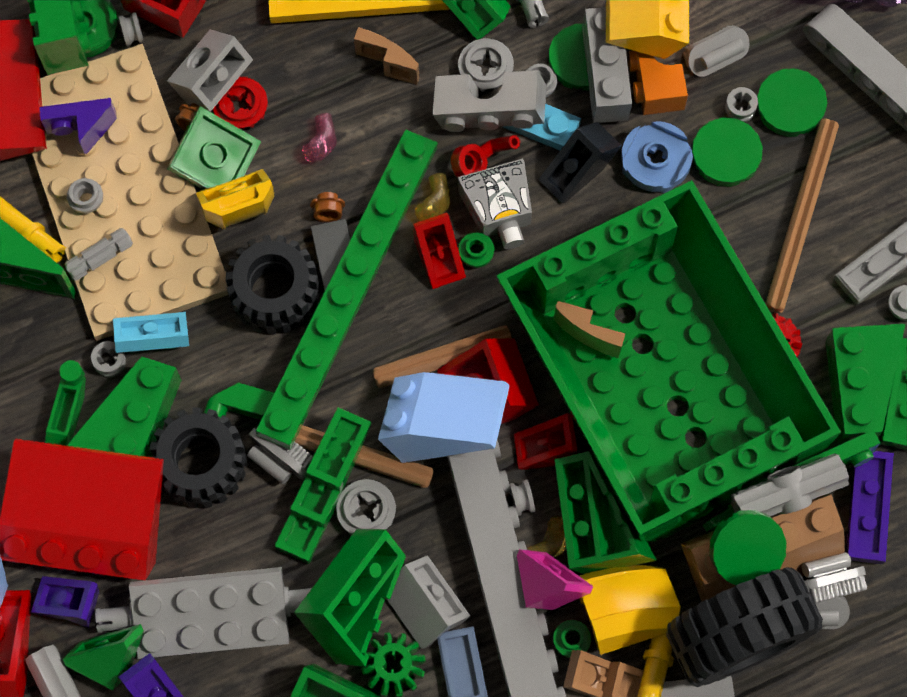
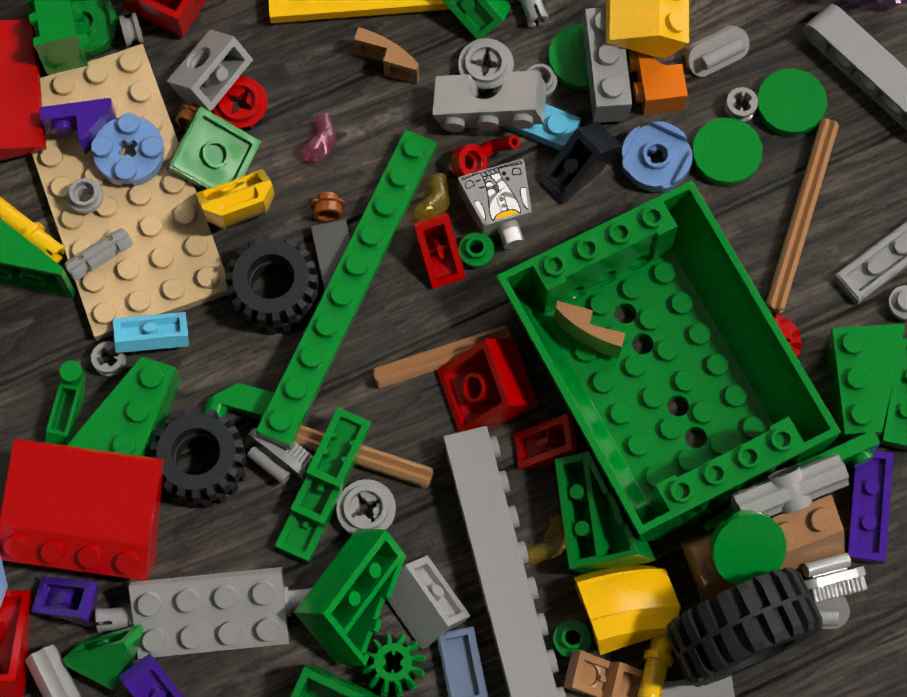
light blue slope [378,372,510,463] -> none
light grey bush [509,479,535,516] -> none
dark pink slope [517,549,593,610] -> none
none -> medium blue plate [91,113,164,186]

